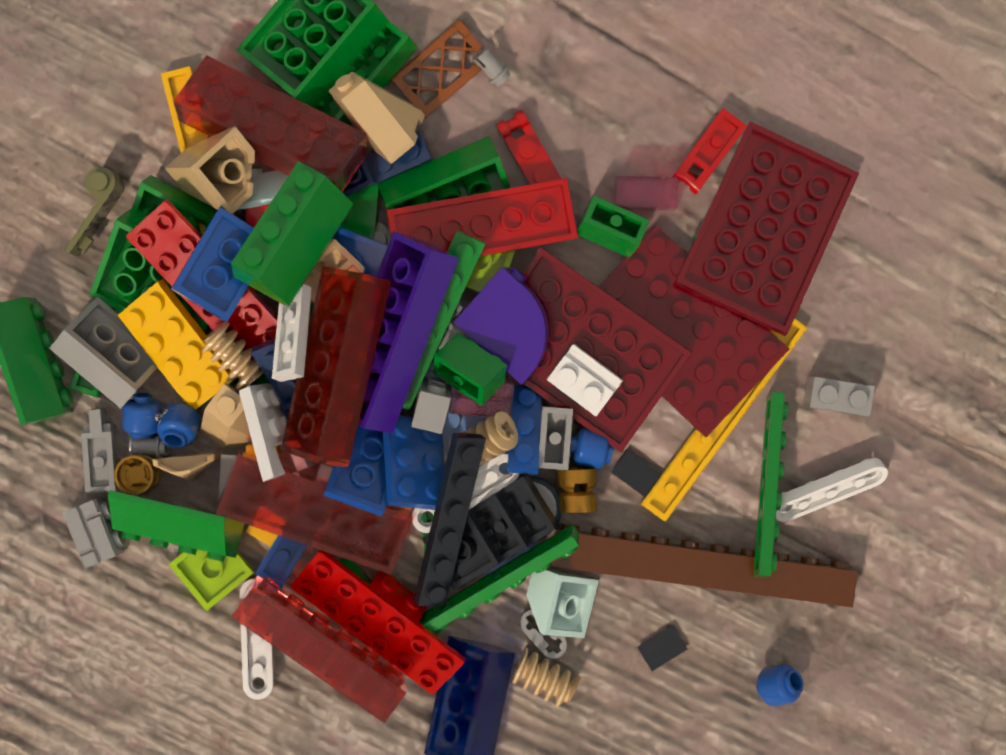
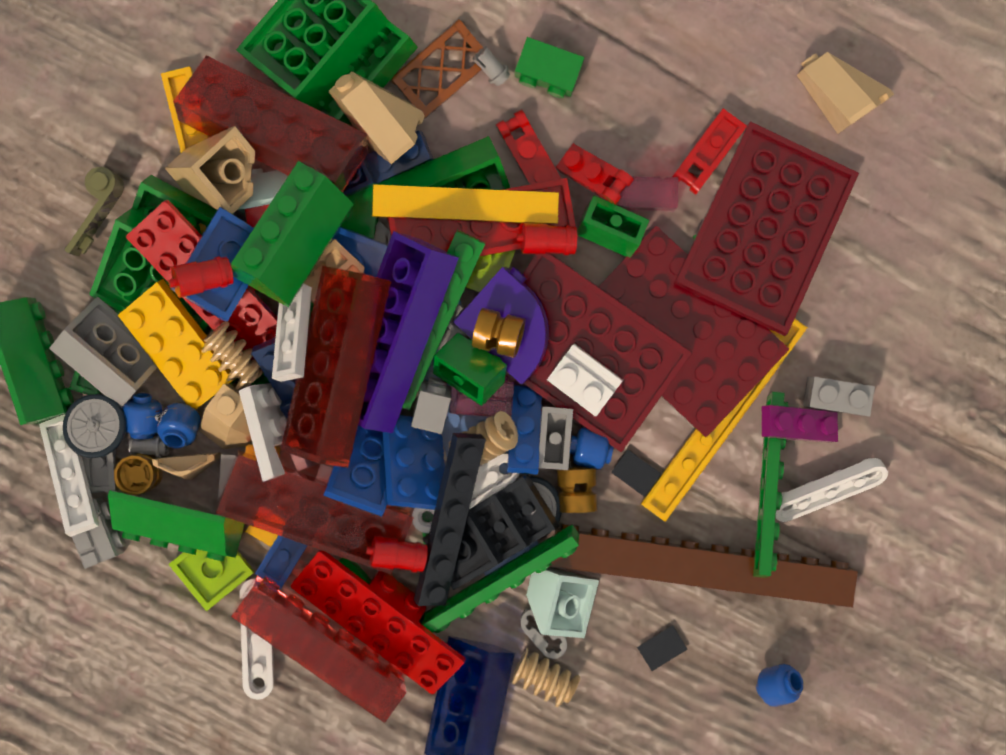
none -> white plate [39,414,99,537]
none -> light grey wheel [63,394,126,458]
none -> red piece [168,256,234,298]
none -> red piece [366,535,428,573]
none -> yellow tile [372,185,559,224]
none -> pearl gold wheel [472,308,525,358]
none -> green brick [515,37,585,99]
none -> red piece [517,223,578,256]
none -> red plate [555,143,634,205]
none -> magenta plate [762,405,838,443]
none -> tan slope [797,52,894,134]

